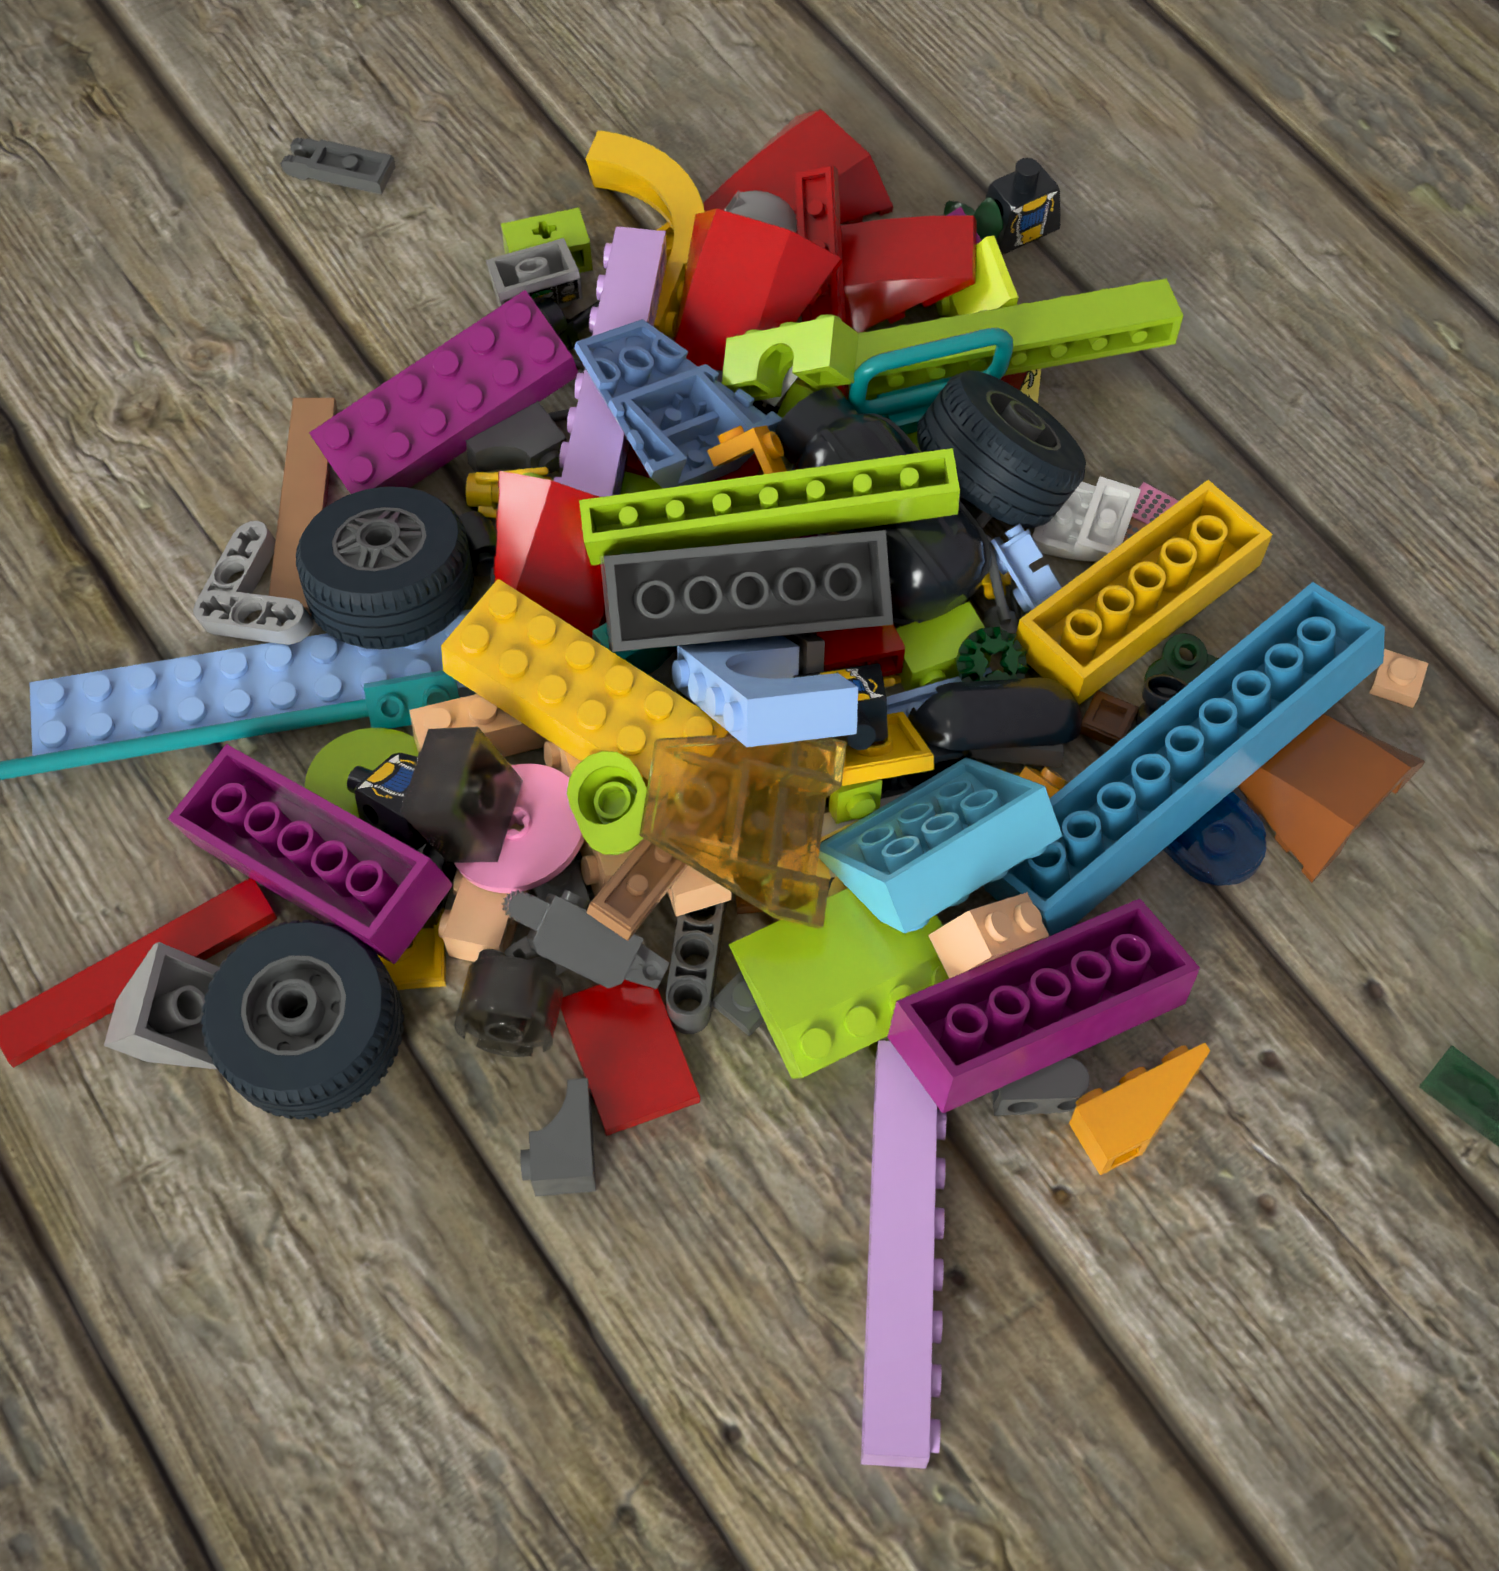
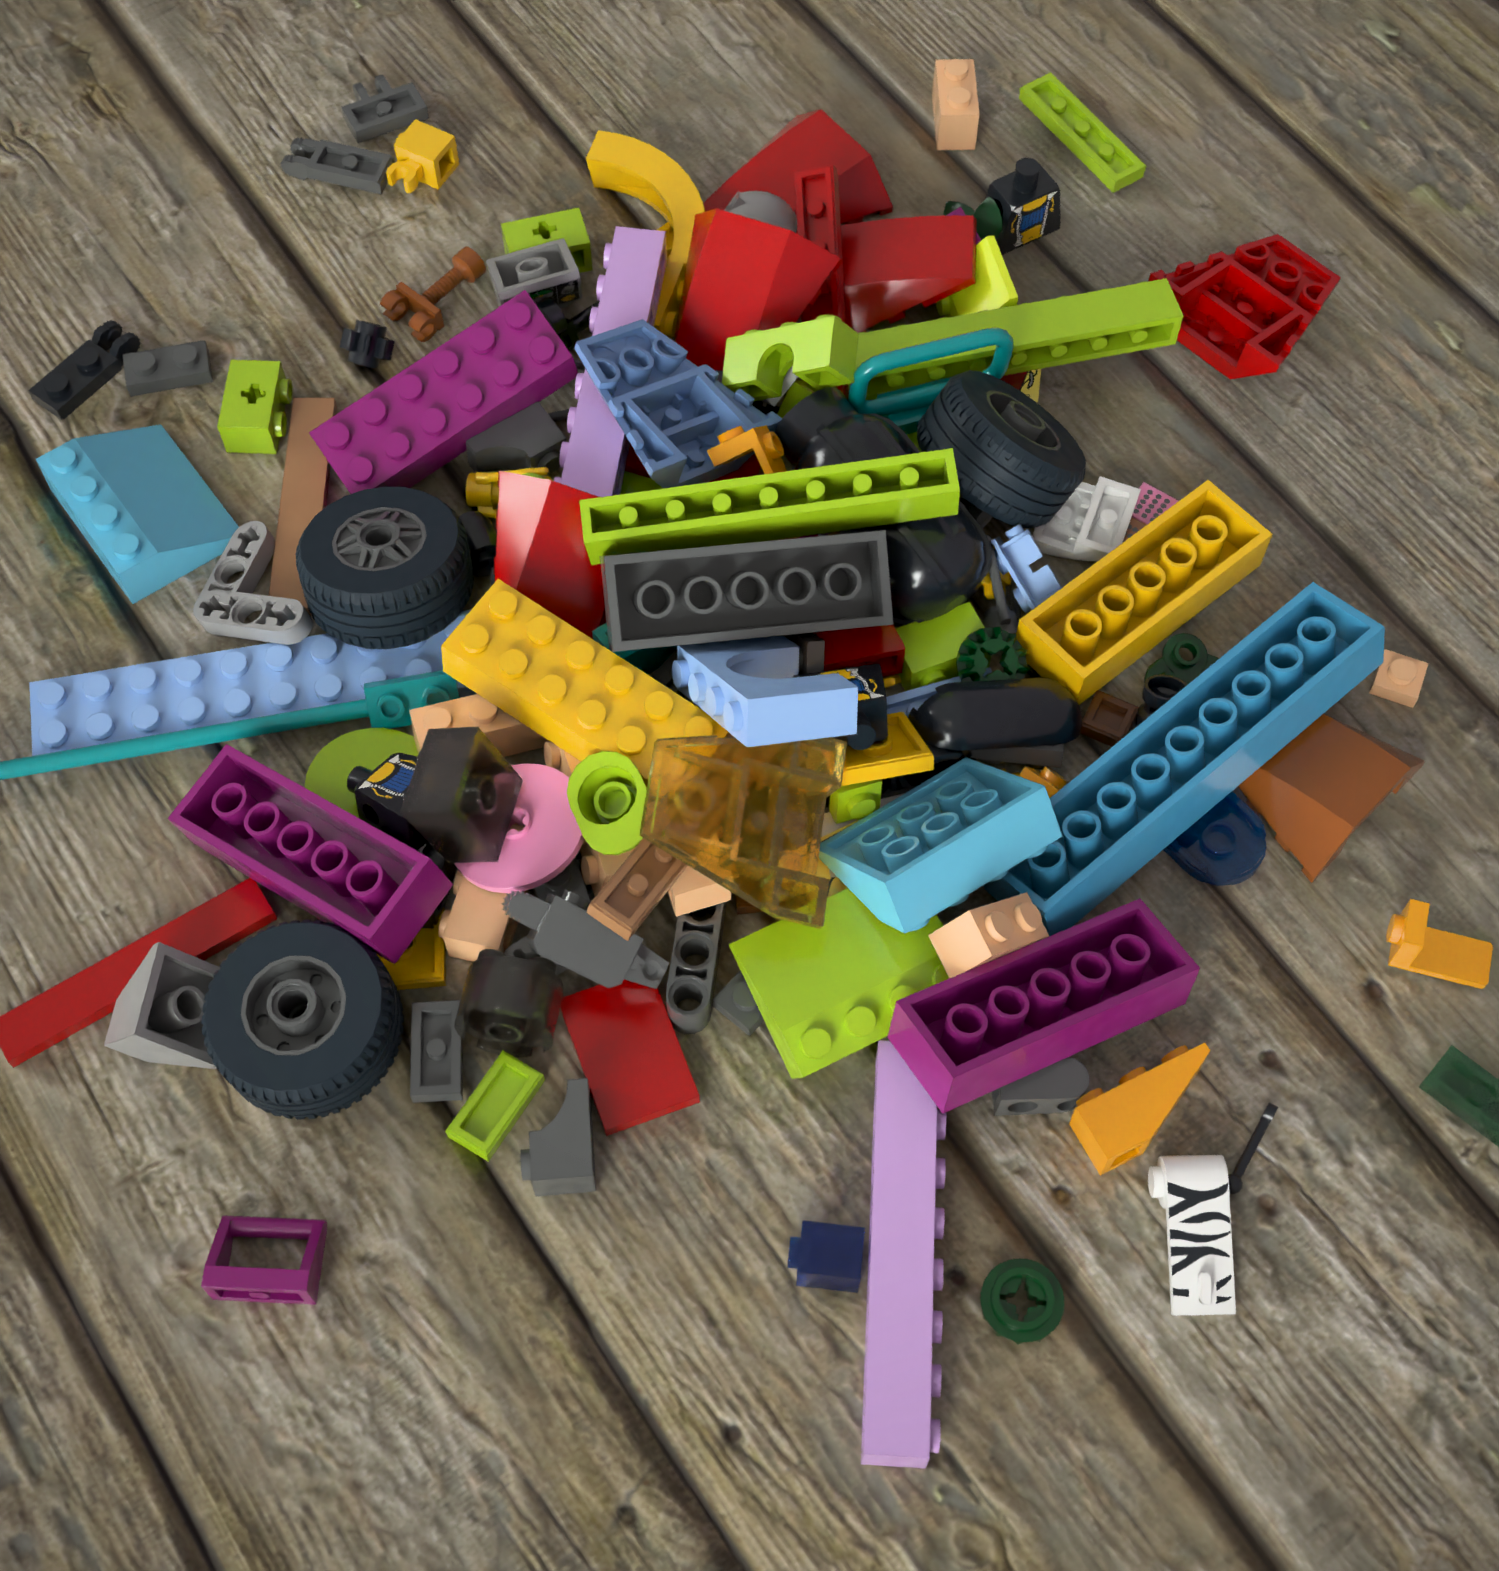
none -> black hinge [28,320,141,420]
none -> medium azure slope [36,424,239,604]
none -> dark grey plate [123,340,213,397]
none -> magenta tile [201,1215,327,1305]
none -> lime brick [217,360,293,454]
none -> black gear [340,320,395,368]
none -> dark grey hinge [341,74,429,143]
none -> dark orange bar [380,247,486,342]
none -> yellow brick [386,119,460,193]
none -> dark grey plate [410,1000,464,1103]
none -> lime tile [445,1050,545,1162]
none -> clear blue brick [787,1220,865,1293]
none -> light nougat brick [932,59,980,150]
none -> dark green gear [979,1258,1065,1345]
none -> lime plate [1019,72,1146,193]
none -> red wedge [1148,234,1341,379]
none -> white door [1148,1155,1236,1316]
none -> black hinge [1228,1102,1278,1194]
none -> light orange bracket [1386,899,1493,989]

